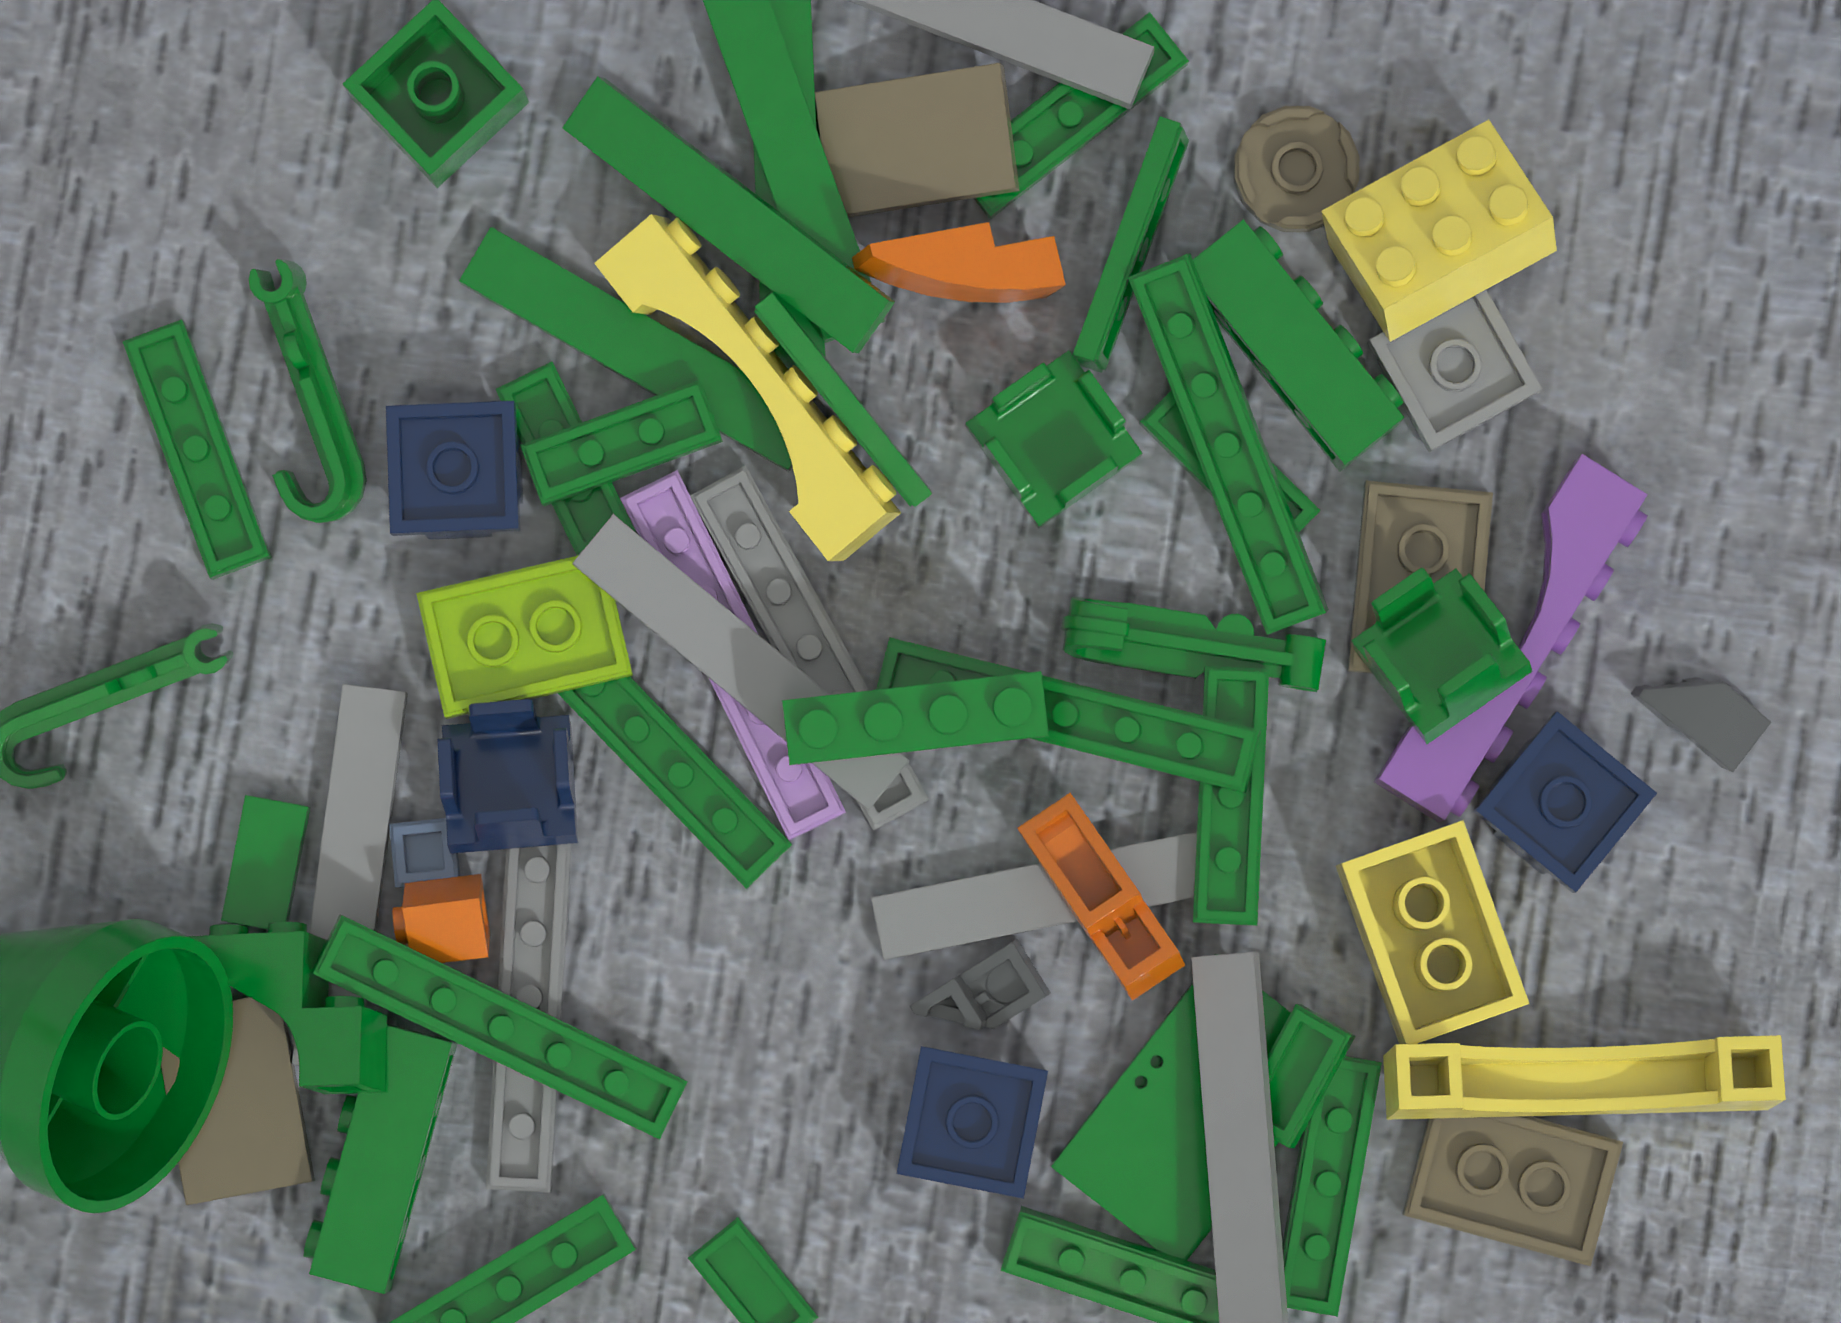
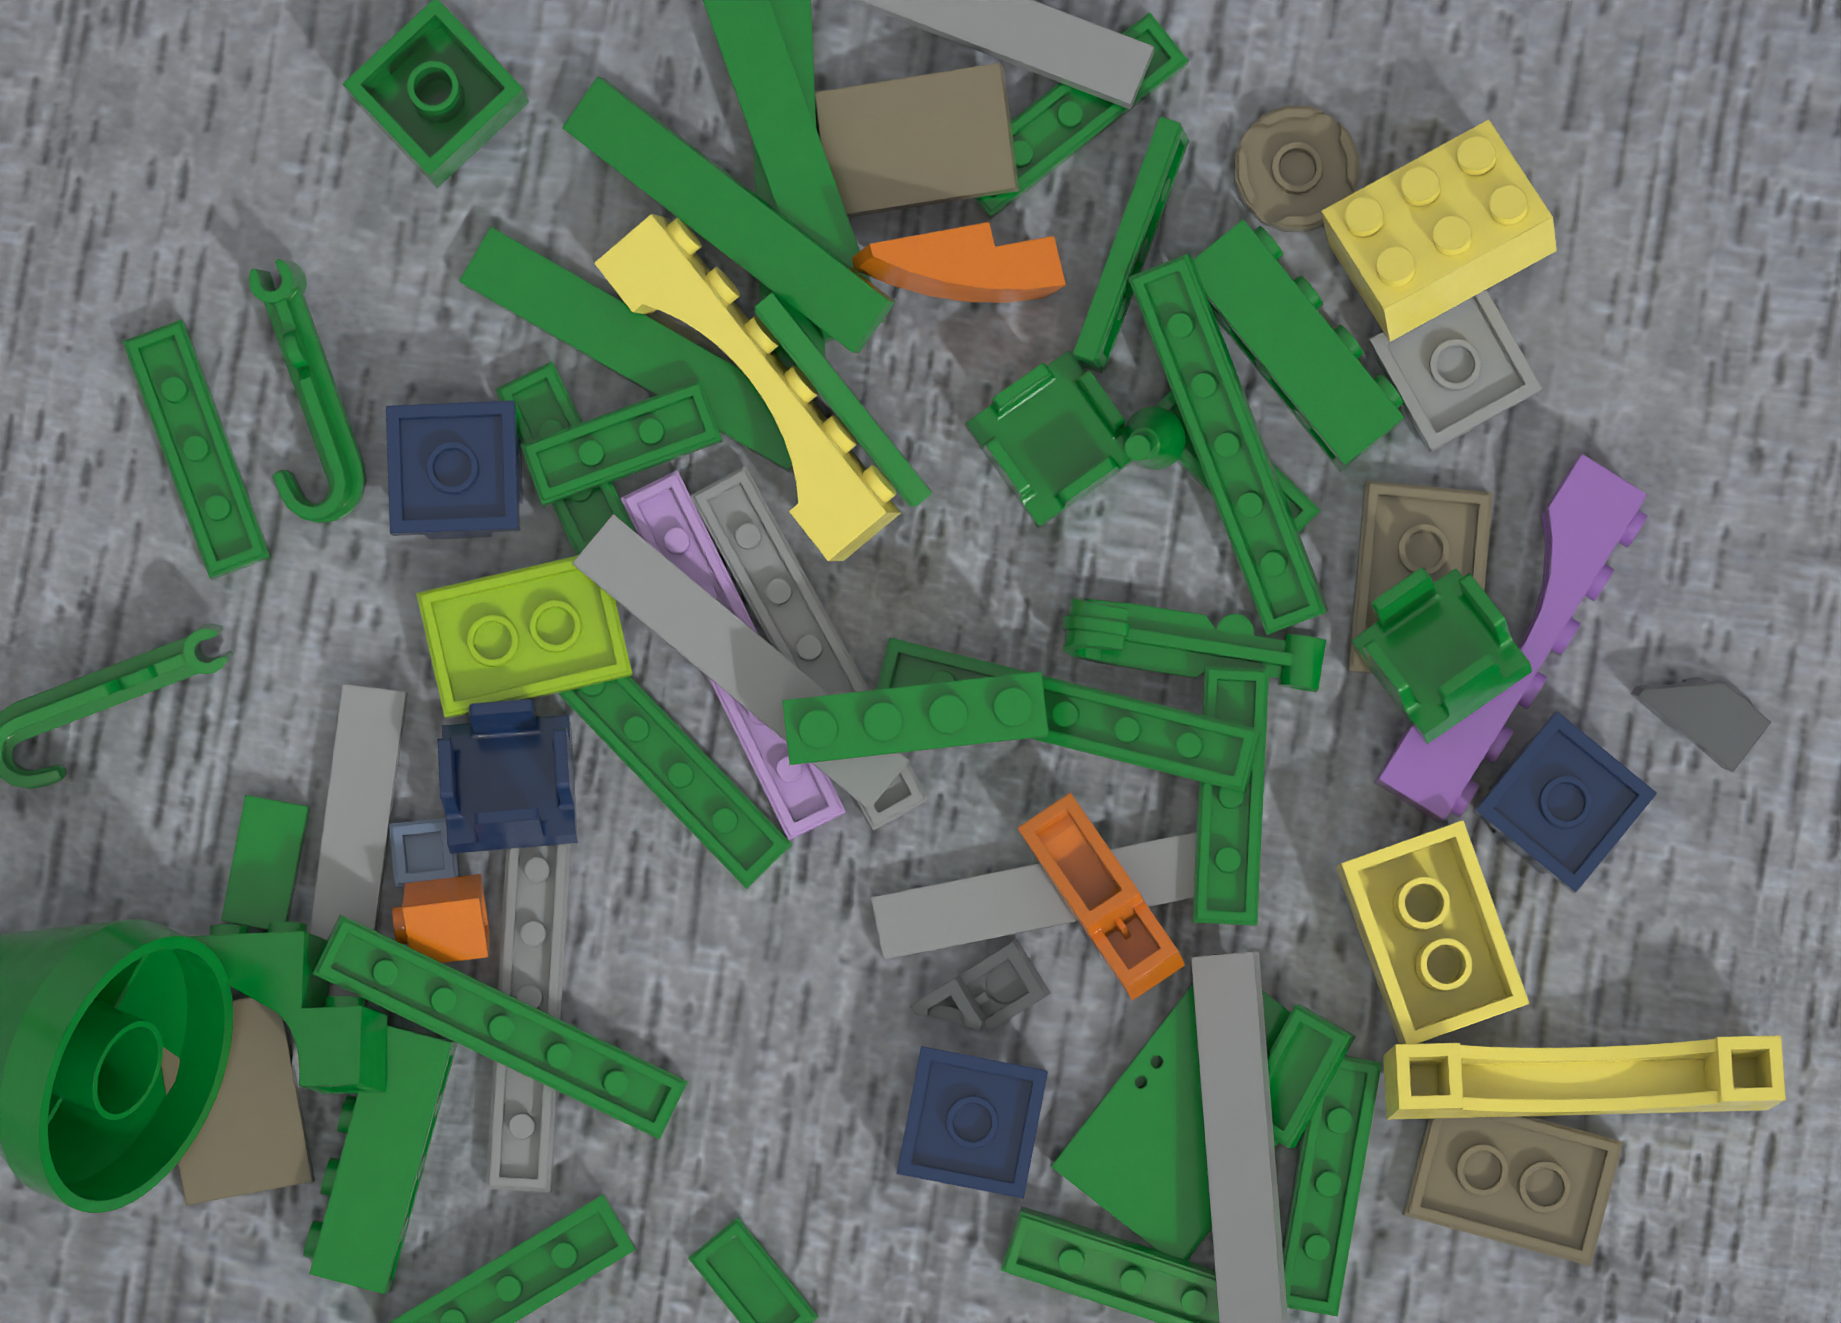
none -> green cone [1123,406,1186,470]

